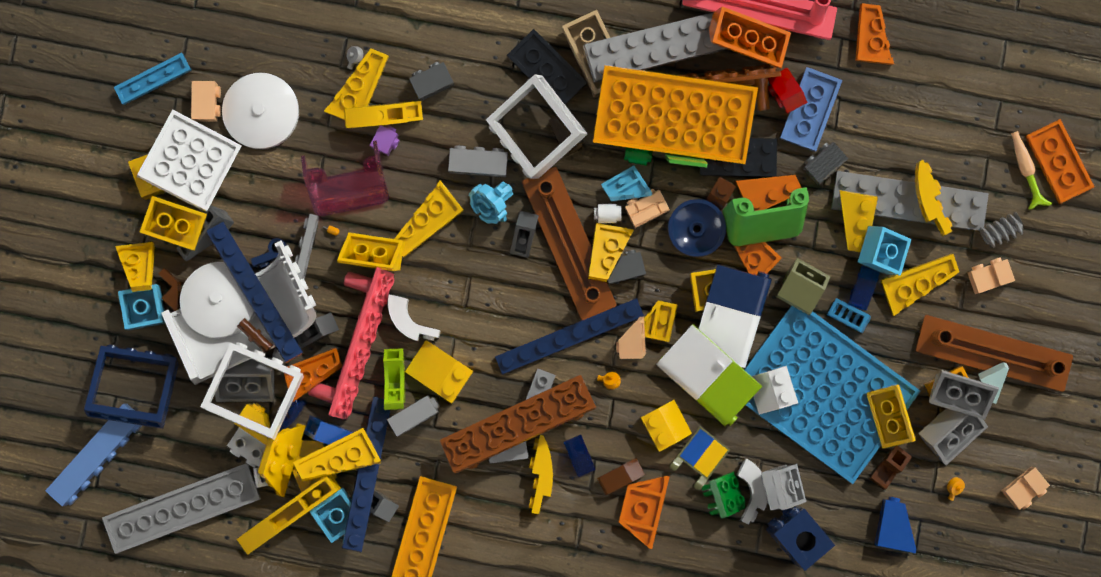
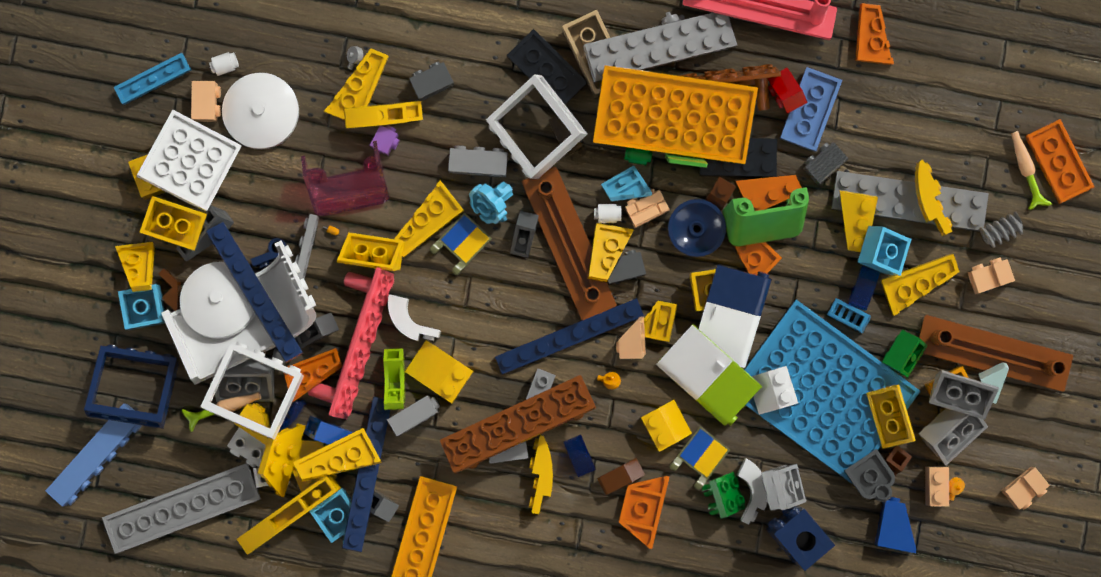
reddish brown pin [237,318,273,353] -> none
orange slope [709,6,791,69] -> none
olive slope [776,258,830,316] -> none
none -> light nougat piece [182,392,261,432]
none -> white brick [209,52,239,76]
none -> flag [430,212,492,276]
none -> light grey piece [661,12,684,25]
none -> dark grey plate [844,449,895,502]
none -> green brick [882,330,928,378]
none -> light nougat brick [925,467,949,506]

